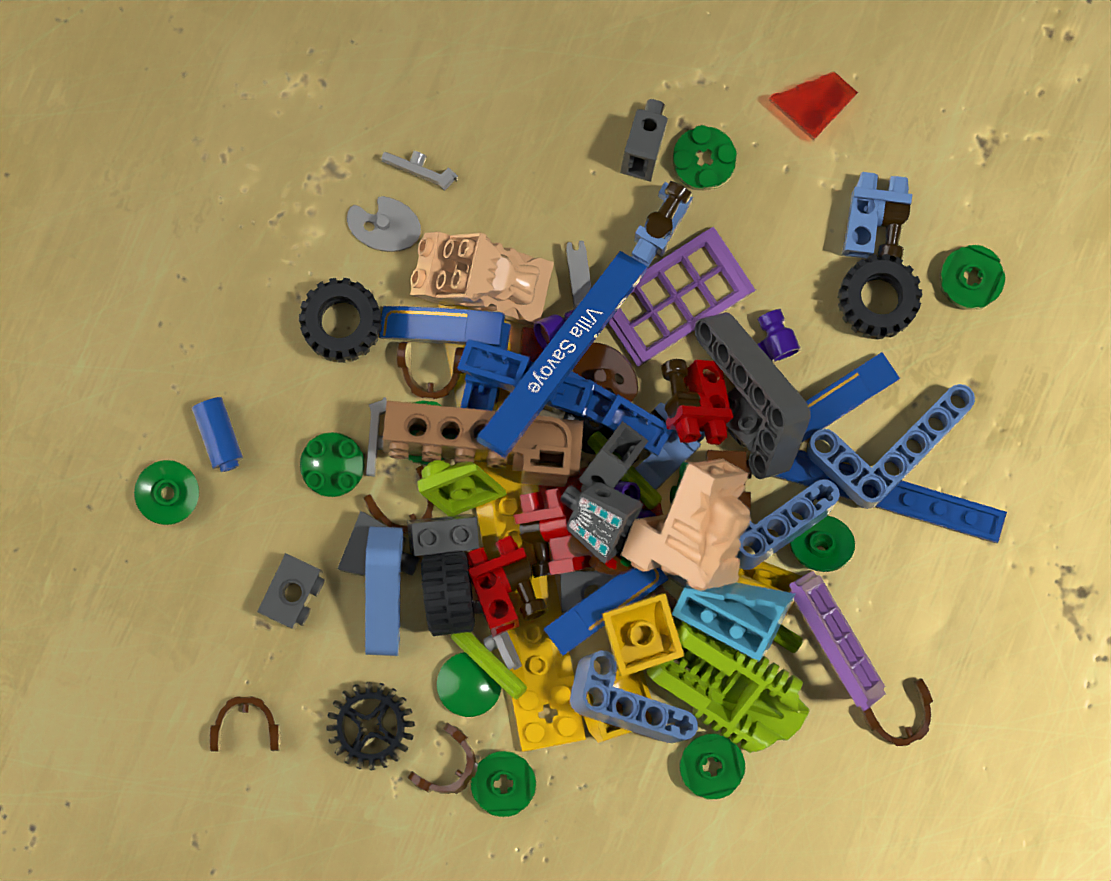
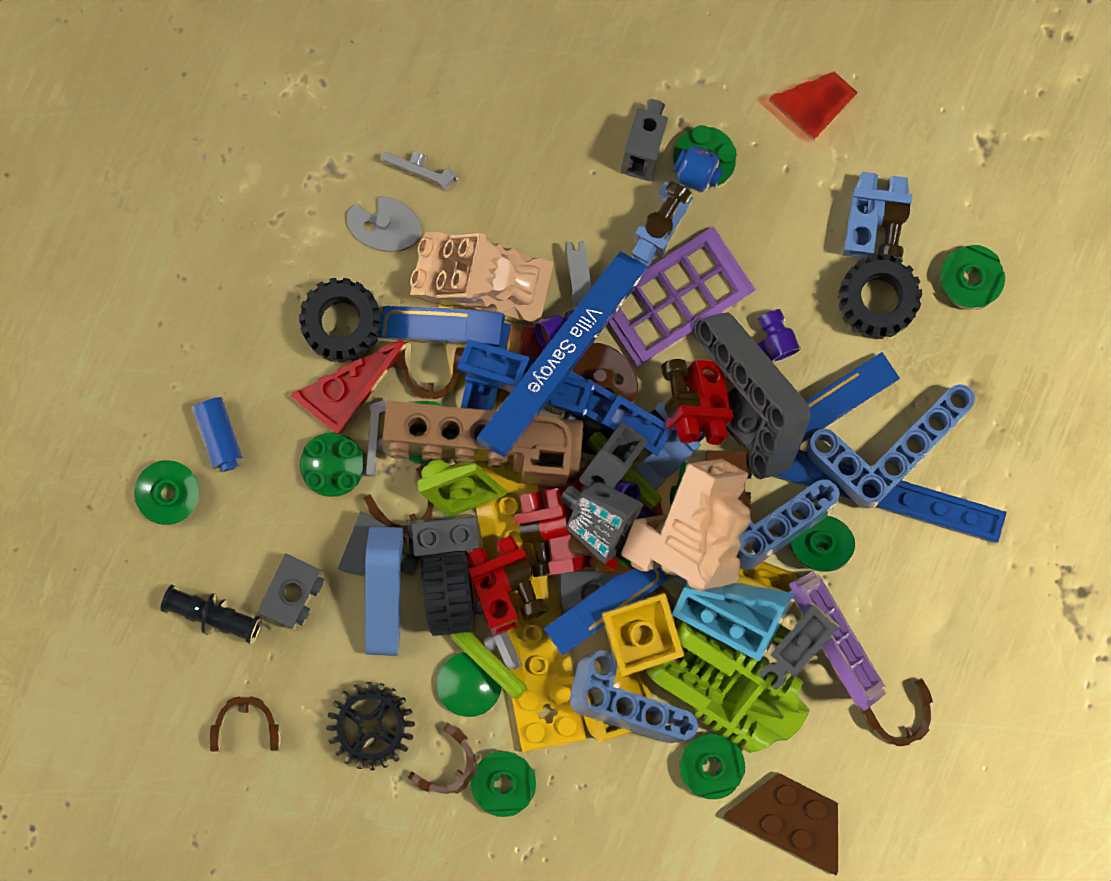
none -> black piece [160,584,262,645]
none -> red wing [290,339,408,434]
none -> blue head [673,145,724,193]
none -> reddish brown wing [723,773,838,875]
none -> dark grey plate [759,604,840,690]

